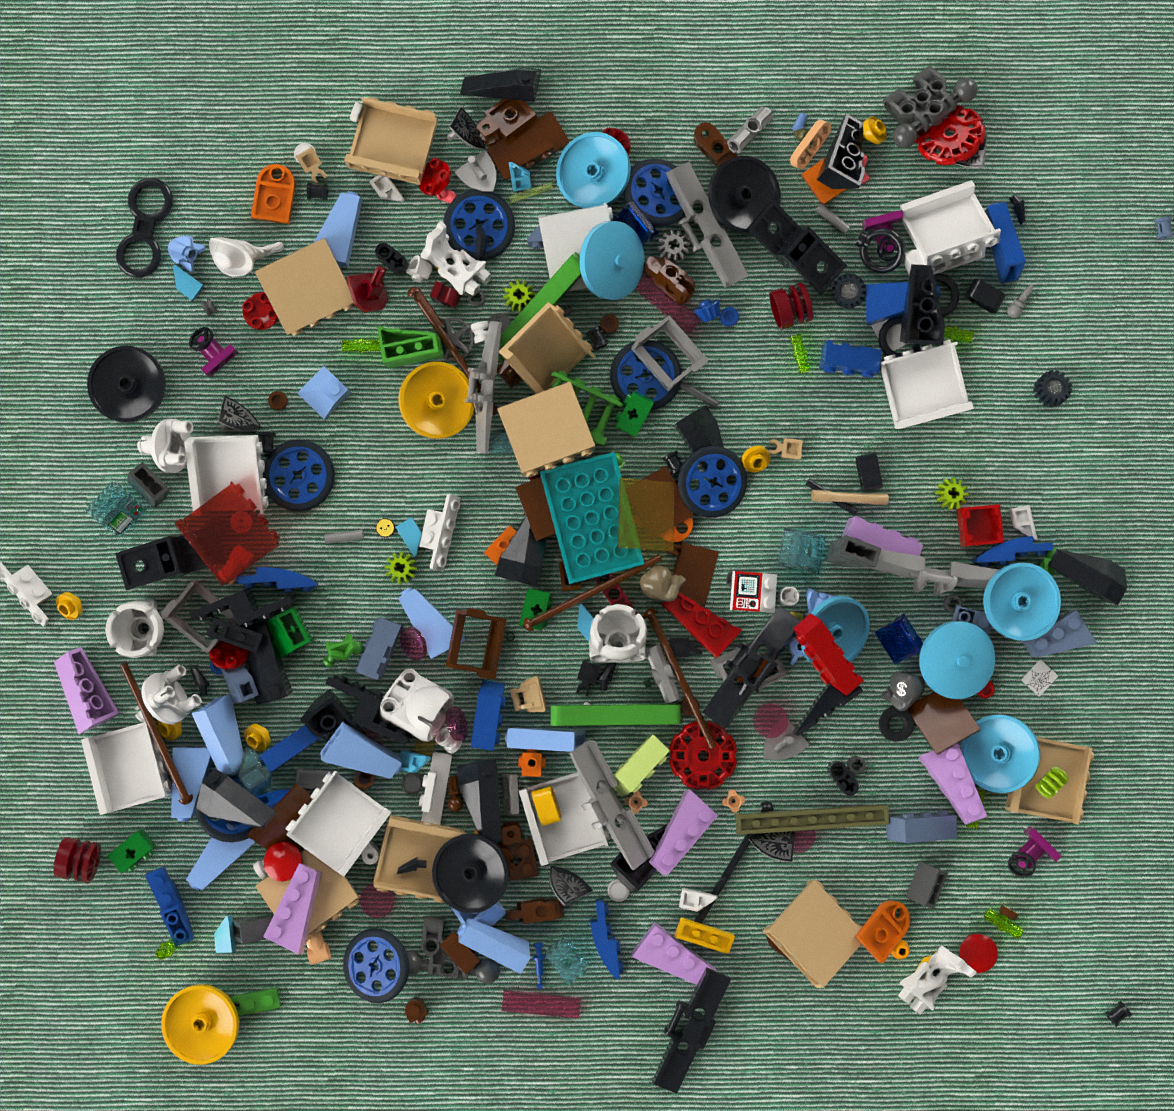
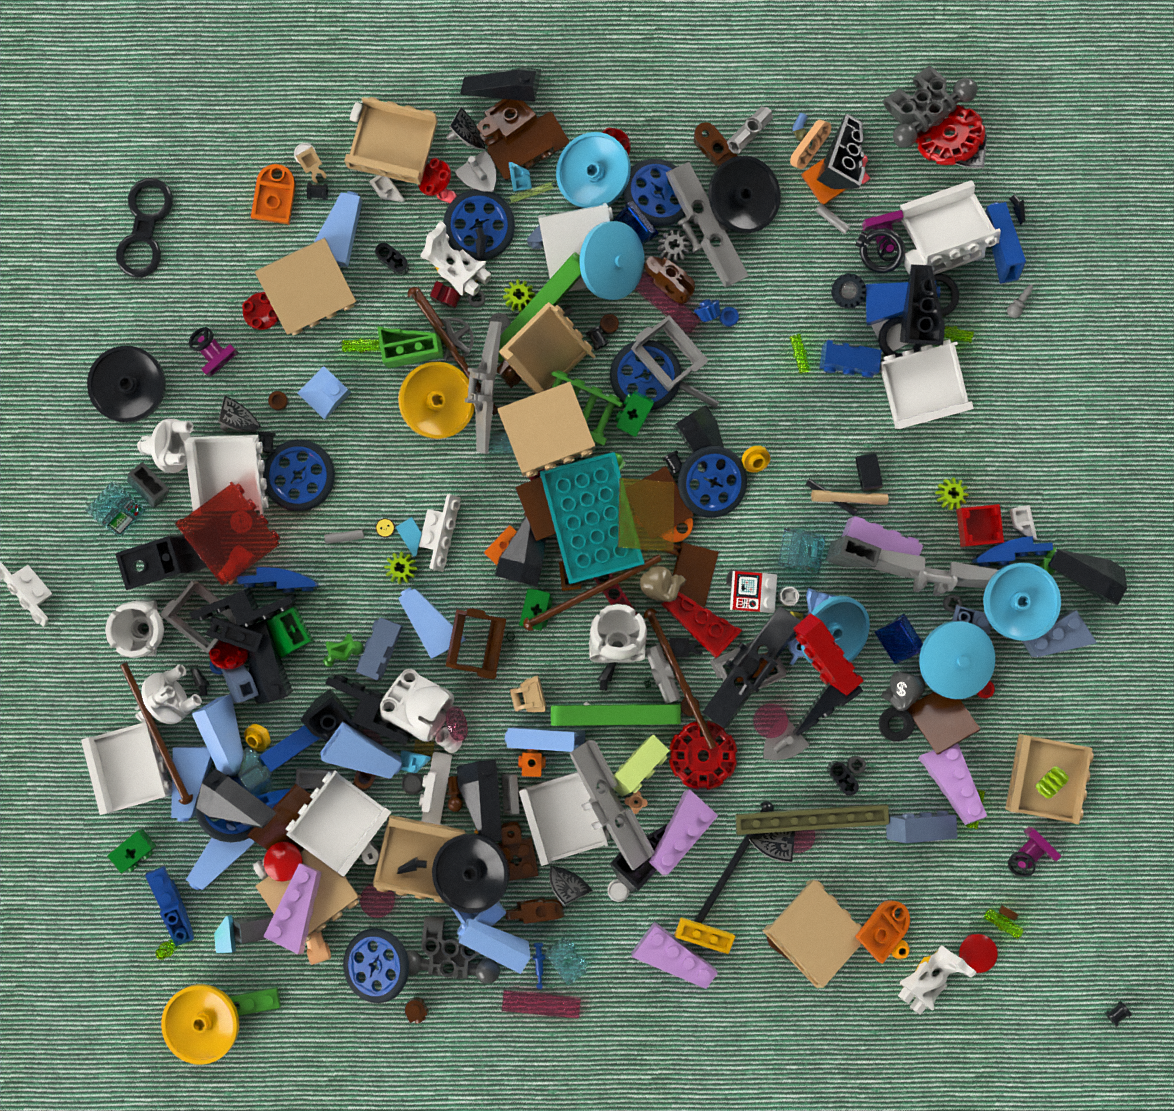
dark red wheel [53,837,101,884] -> none
lavender wedge [54,647,119,734] -> none
yellow plate [56,592,83,620] -> none
yellow plate [156,720,182,741] -> none
light blue brick [168,235,205,272] -> none
medium azure tile [173,265,204,301] -> none
dark grey bush [200,297,218,317] -> none
white hat [209,237,284,277] -> none
dark red piece [346,266,388,313] -> none
clear pink piece [400,626,427,661] -> none
white plate [406,255,432,283] -> none
reddish brown tile [439,931,480,974] -> none
white wheel [470,321,489,344] -> none
blue wedge [471,680,506,751] -> none
yellow beam [532,786,562,826] -> none
black plate [576,661,601,696] -> none
medium azure tile [577,604,594,642] -> none
blue slope [590,898,623,979] -> none
black piece [652,967,731,1094] -> none
white tile [679,888,718,912] -> none
light nougat plate [722,789,745,813] -> none
black bracket [747,200,847,294] -> none
tan plate [768,438,803,460] -> none
dark red wheel [769,282,813,330] -> none
yellow plate [863,116,887,145] -> none
dark grey brick [906,862,948,909] -> none
medium azure dish [961,715,1040,793] -> none
black beam [964,279,1006,313] -> none
white sticker [1021,660,1058,696] -> none
black wheel [1033,370,1072,408] -> none
sand blue bush [1154,217,1174,240] -> none

